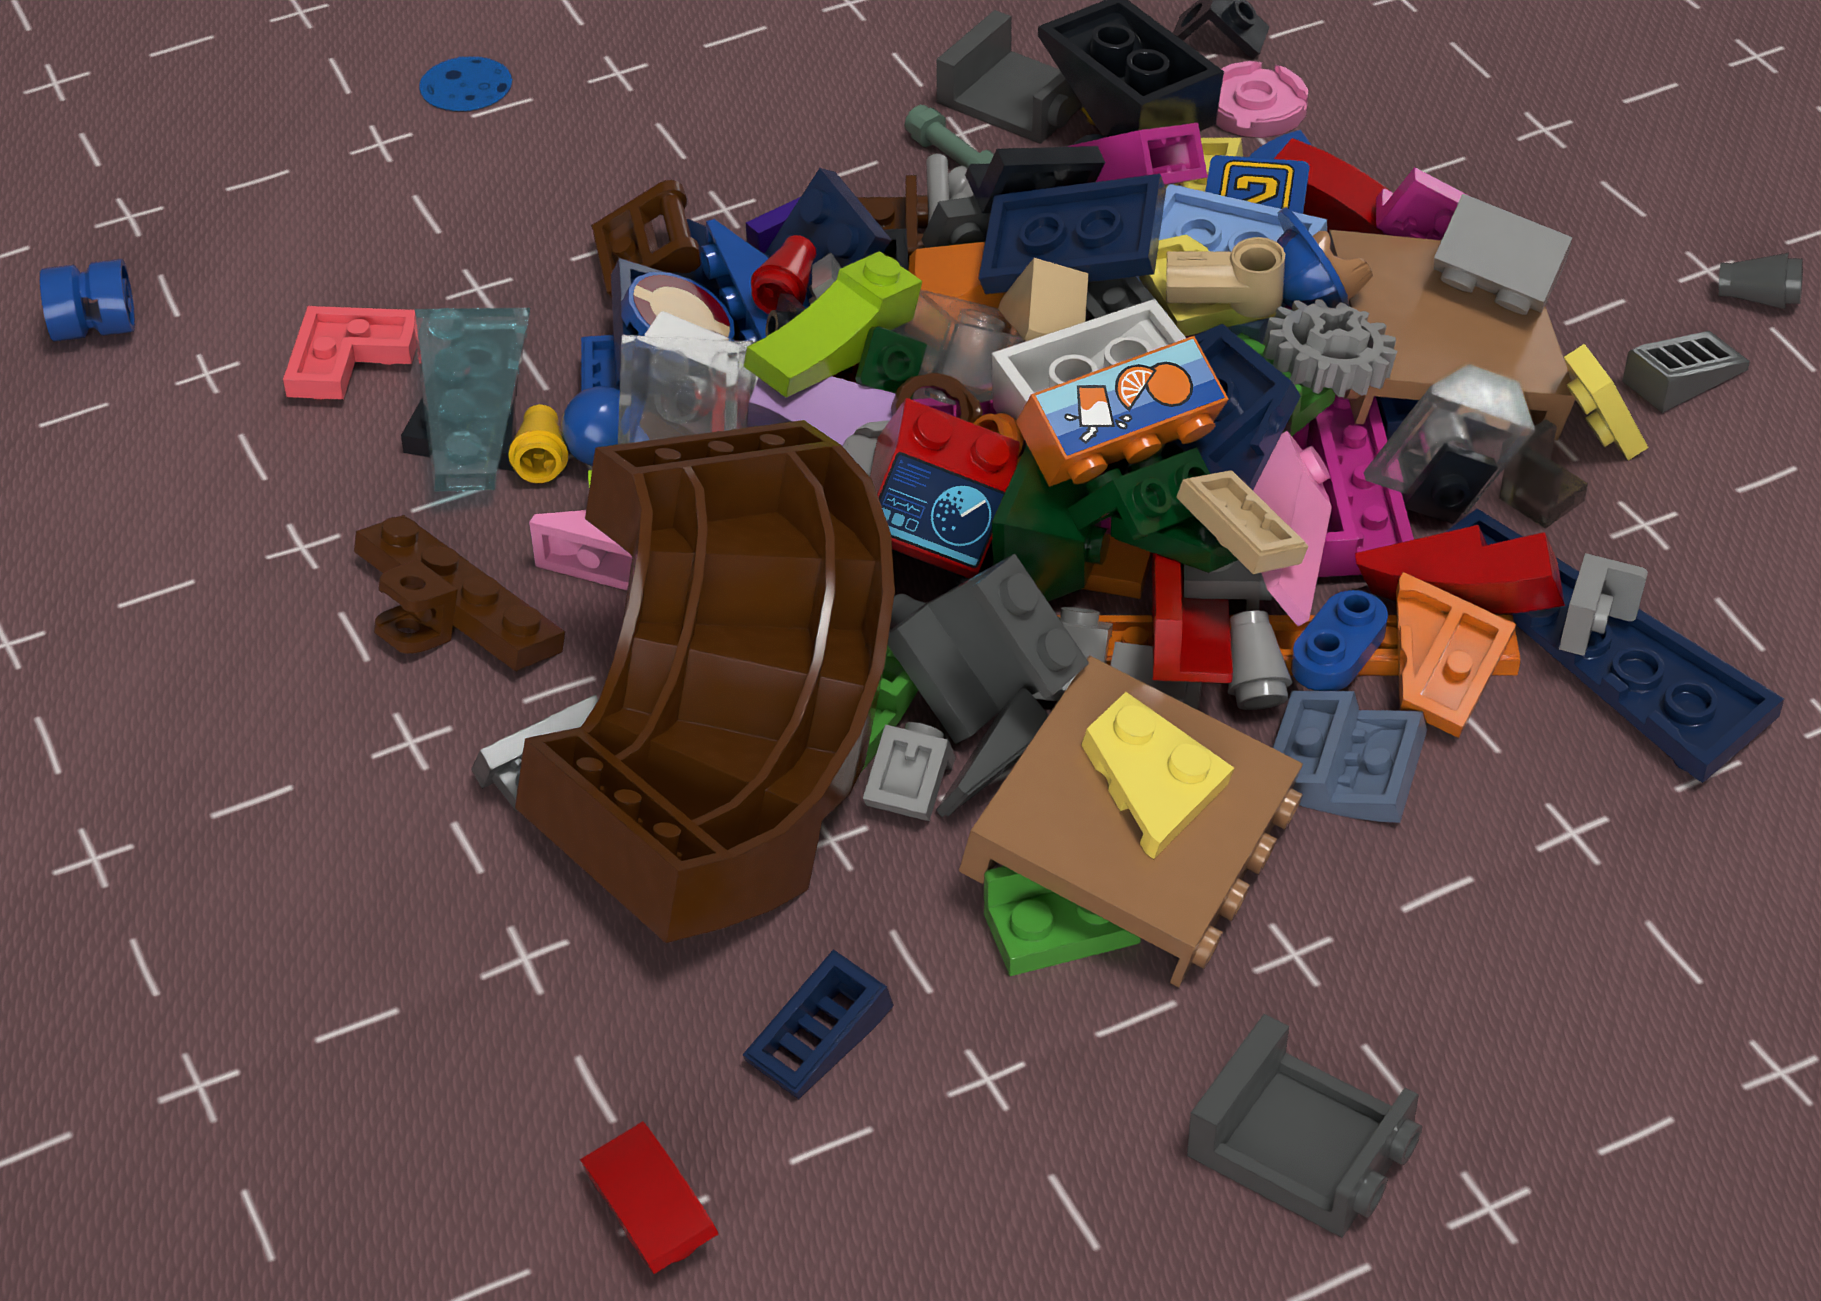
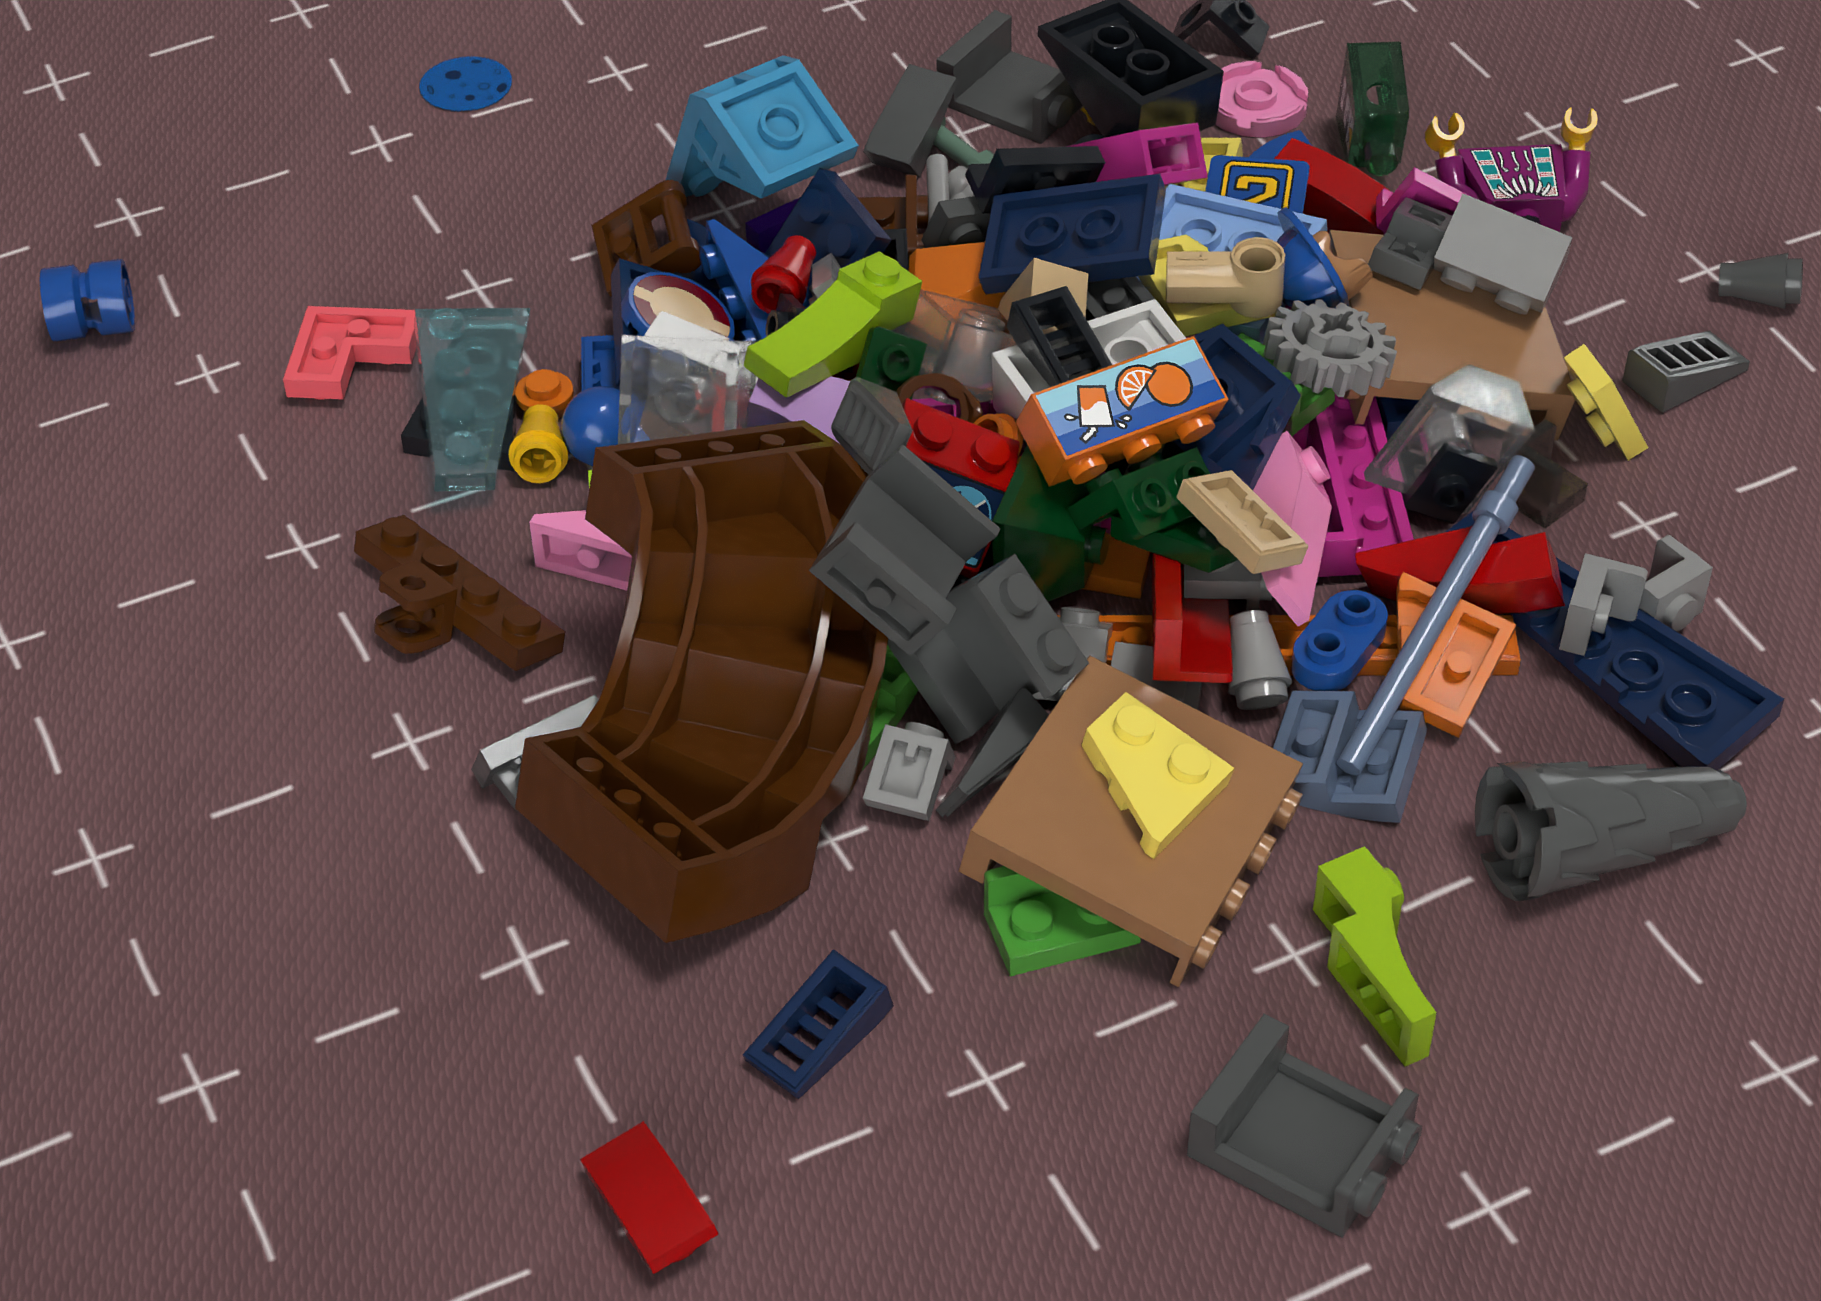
none -> orange plate [515,369,574,419]
none -> dark azure bracket [666,55,859,199]
none -> dark grey panel [809,444,1000,656]
none -> dark grey slope [831,378,913,475]
none -> dark grey slope [863,64,958,177]
none -> black slope [1007,286,1112,387]
none -> lime slope [1313,846,1437,1067]
none -> clear green torso [1336,42,1409,176]
none -> sand blue bar [1336,455,1535,776]
none -> dark grey slope [1368,197,1452,290]
none -> torso [1425,107,1598,232]
none -> dark grey cone [1475,761,1747,901]
none -> light grey bracket [1639,535,1713,631]

